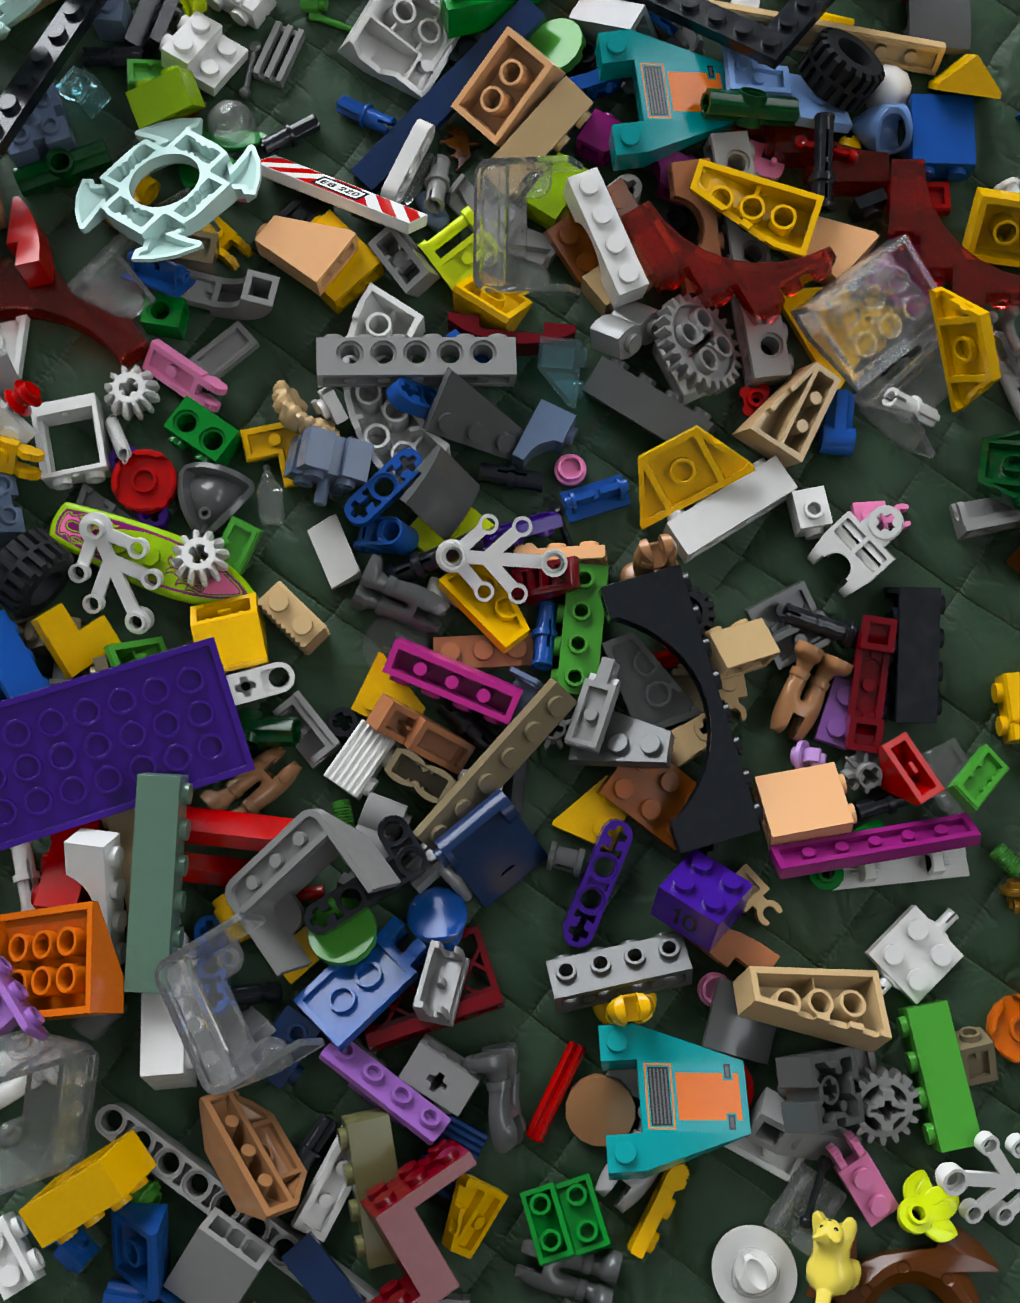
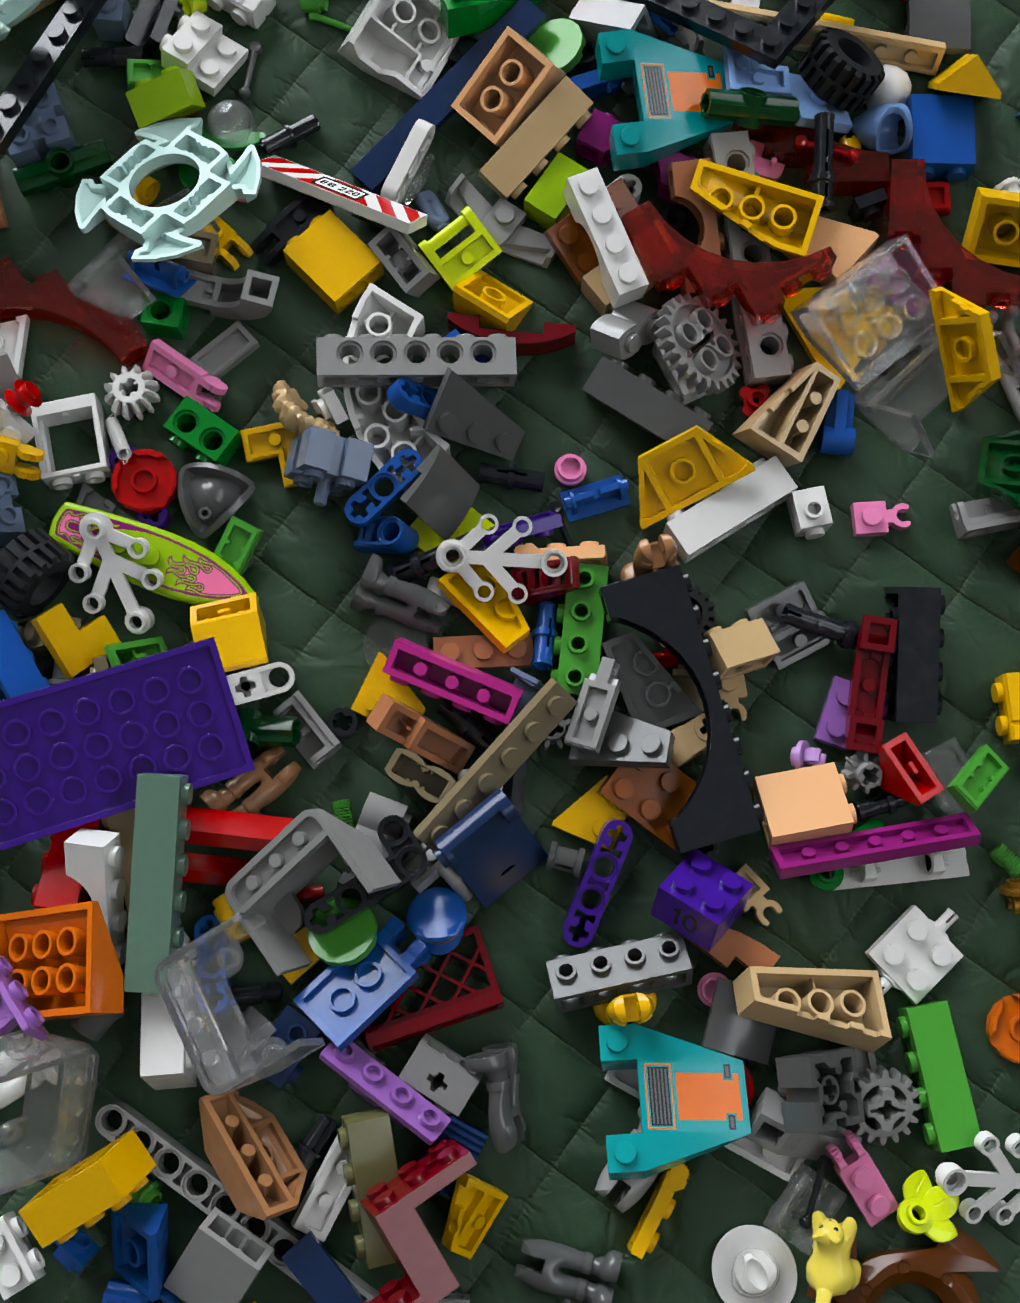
red slope [6,196,54,288] -> none
white pin [10,841,41,911] -> none
clear light blue bracket [56,66,111,119] -> none
white gear [171,529,230,587] -> none
light grey tile [252,20,306,88] -> none
light nougat slope [254,215,359,296] -> none
clear piece [256,465,285,526] -> none
tan brick [258,581,330,655] -> none
white slope [307,514,362,590] -> none
white brick [324,719,397,801] -> none
blue axle [336,95,397,136] -> none
light grey hinge [413,940,470,1027] -> none
light grey pin [424,154,451,213] -> none
reddish brown piece [440,122,479,173] -> none
clear windscreen [473,155,583,296] -> none
sand blue arch [512,399,579,469] -> none
green slope [519,1173,612,1267] -> none
red axle [526,1041,585,1143] -> none
clear light blue slope [537,336,587,408] -> none
medium nougat tile [566,1073,635,1146] -> none
medium nougat piece [770,640,854,743] -> none
white piece [807,505,904,598] -> none
white axle [882,387,940,428] -> none
dark tan bracket [955,1026,998,1086] -> none

